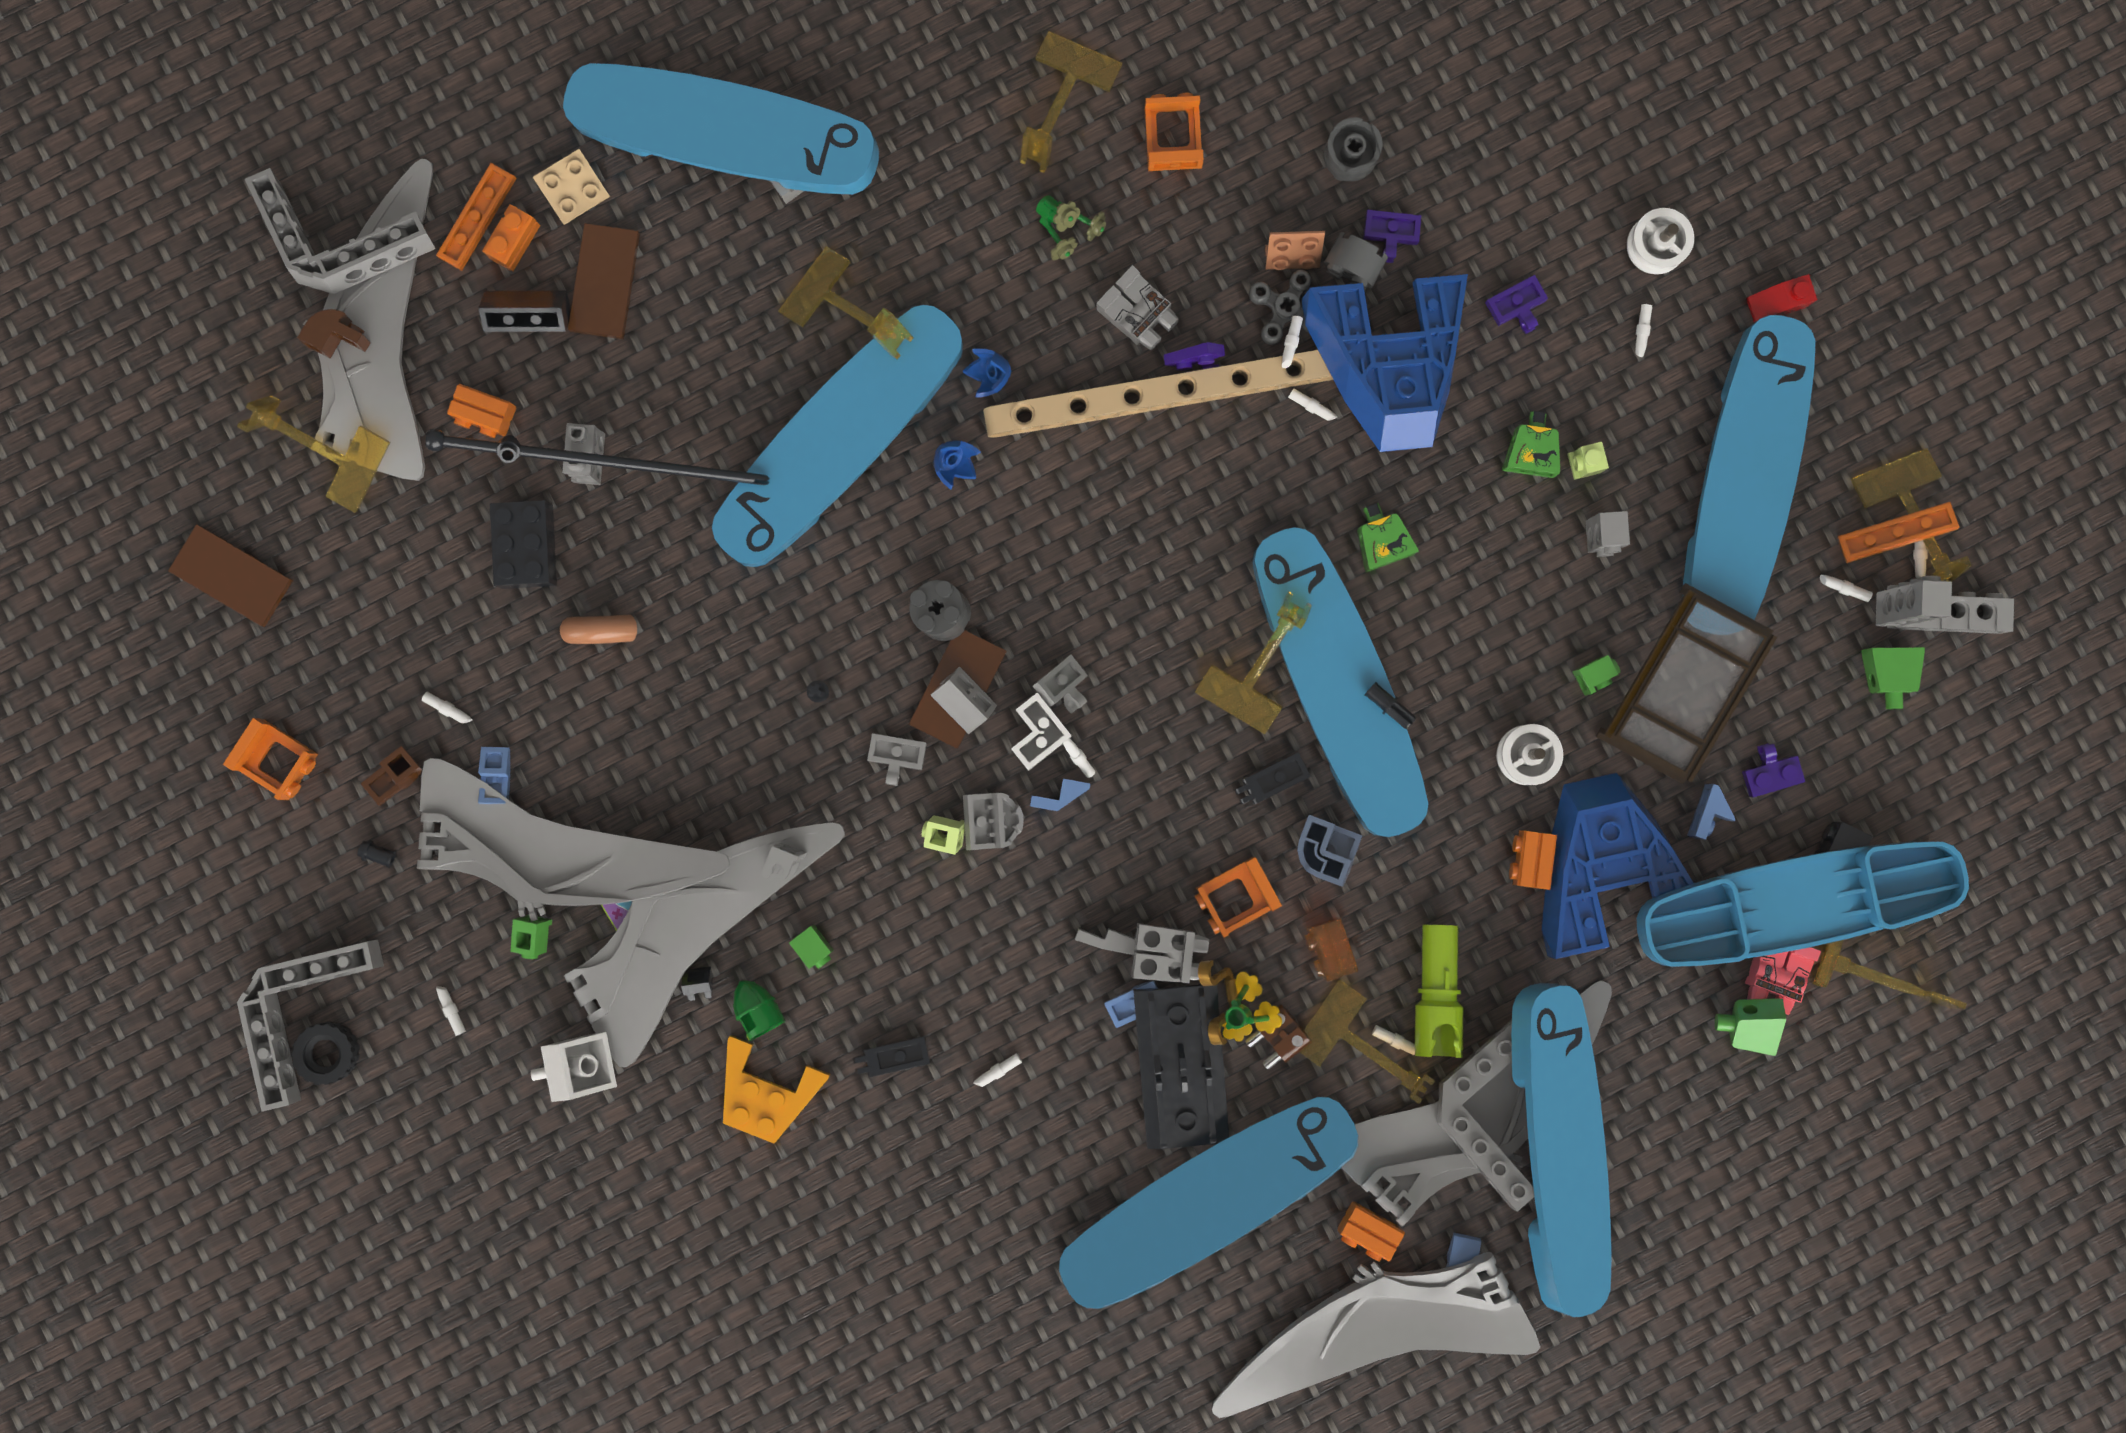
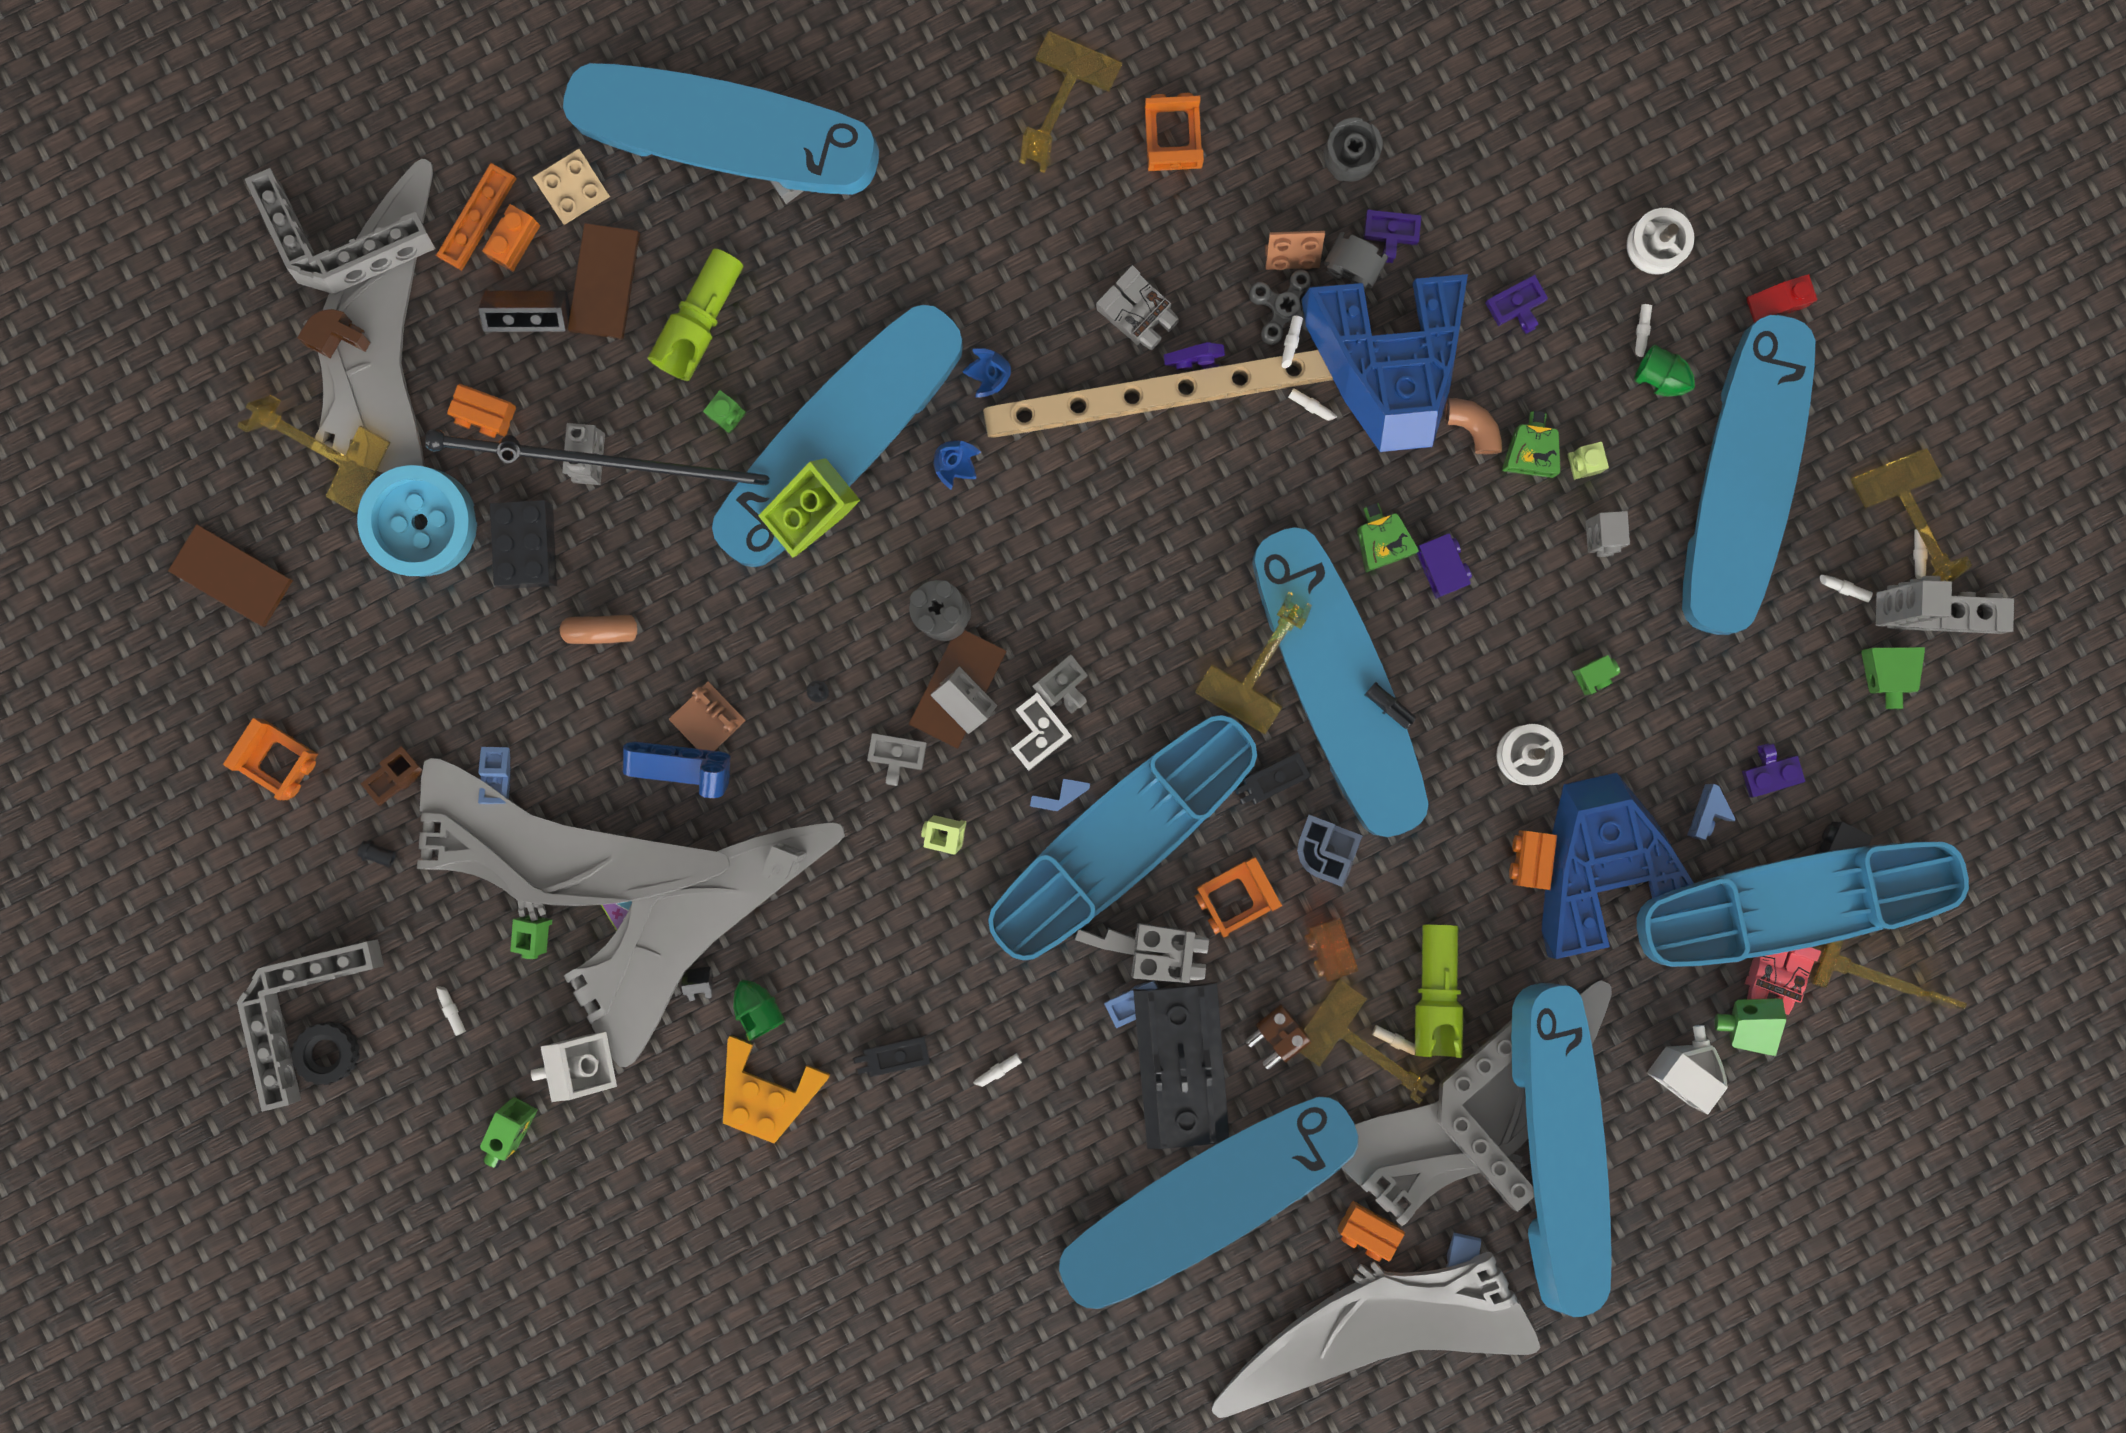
white piece [422,691,472,723] -> none
clear yellow piece [778,246,914,360] -> none
bright green brick [789,925,834,969] -> none
light grey slope [963,793,1024,850] -> none
olive plant [1036,195,1106,261] -> none
white piece [1063,738,1095,778] -> none
pearl gold piece [1198,960,1238,1045] -> none
yellow plant [1222,971,1282,1042] -> none
piece [1596,583,1778,784] -> none
orange tile [1838,502,1959,563] -> none
none -> medium azure brick [357,465,477,577]
none -> bright green torso [480,1097,538,1168]
none -> blue beam [623,742,730,798]
none -> lime piece [647,249,744,381]
none -> nougat hinge [669,681,746,751]
none -> bright green brick [703,390,746,434]
none -> lime slope [758,458,860,558]
none -> dark azure piece [988,715,1257,960]
none -> dark purple brick [1416,533,1472,599]
none -> nougat cylinder [1445,398,1502,454]
none -> green helmet [1633,345,1695,397]
none -> white piece [1647,1025,1728,1114]

